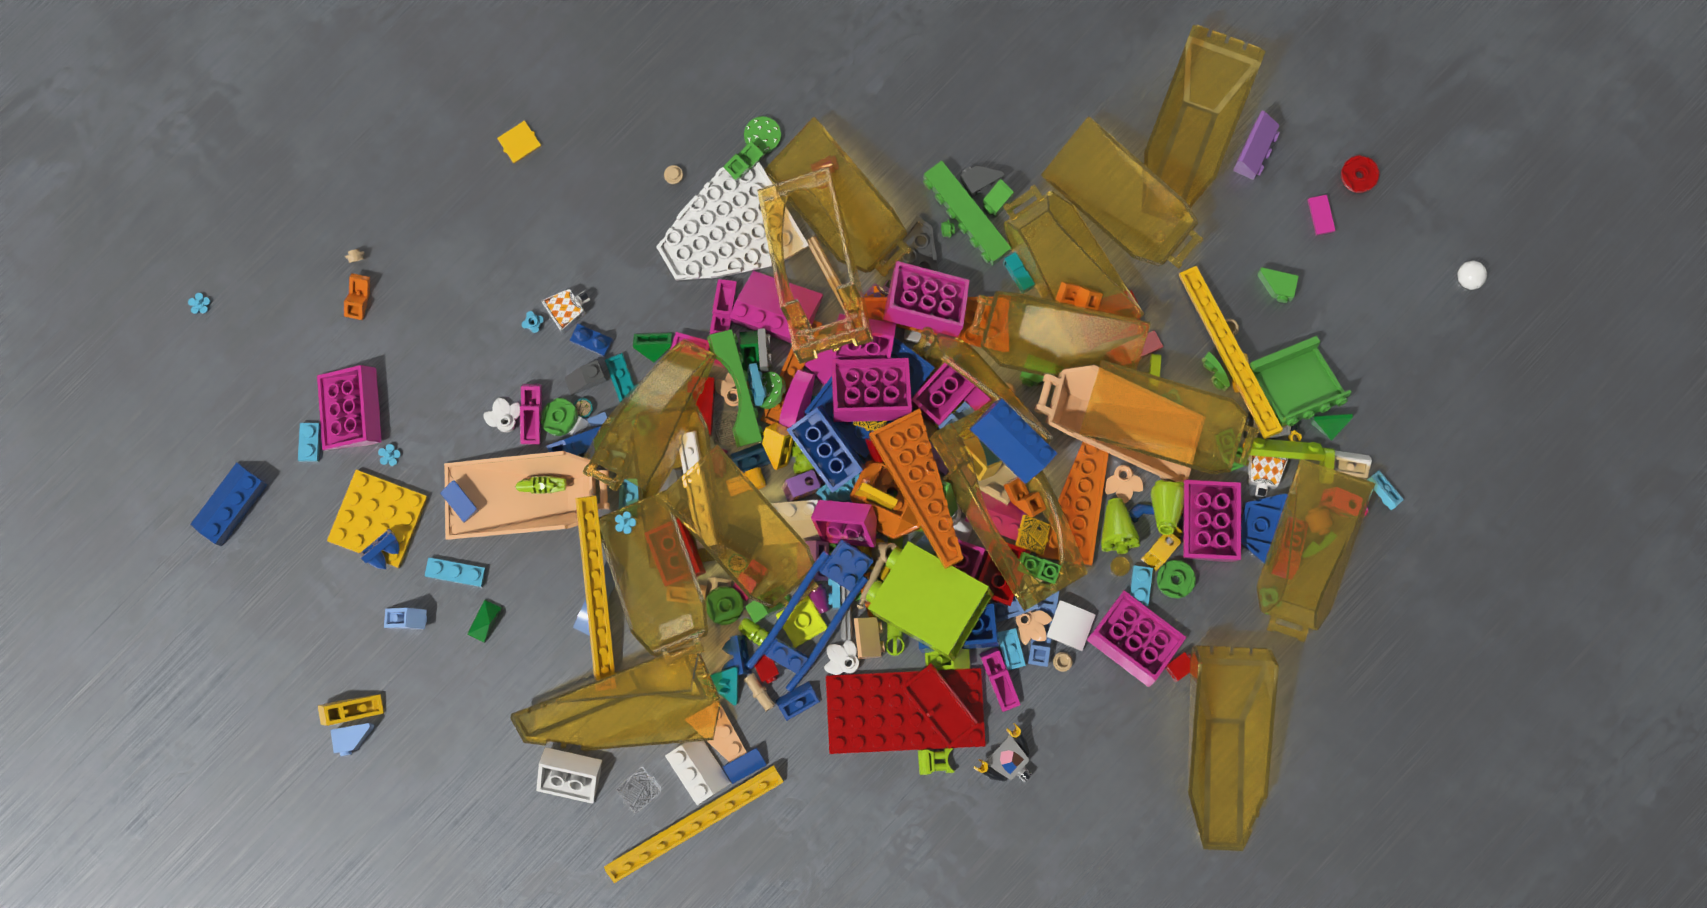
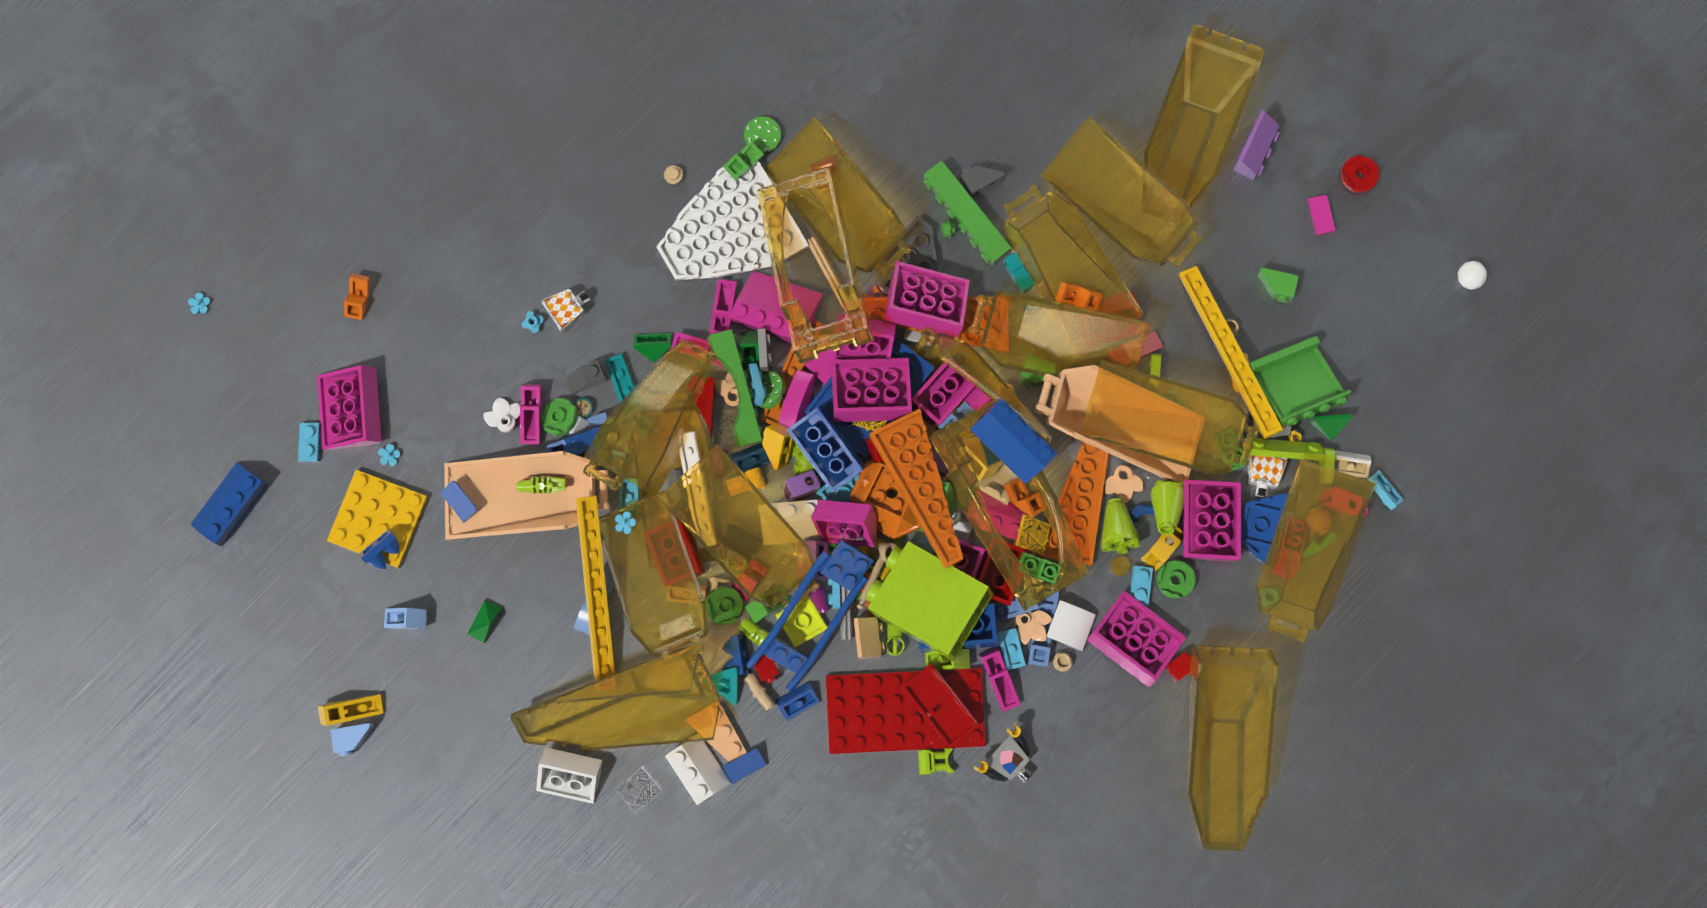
tan plate [345,249,364,263] -> none
medium azure plate [425,557,486,587] -> none
yellow piece [497,120,541,164] -> none
blue tile [570,324,613,357] -> none
yellow plate [604,765,784,883] -> none
white plate [824,640,860,675] -> none
yellow tile [854,483,898,510] -> none
bright green slope [983,179,1014,217] -> none
bright green slope [1201,352,1230,391] -> none

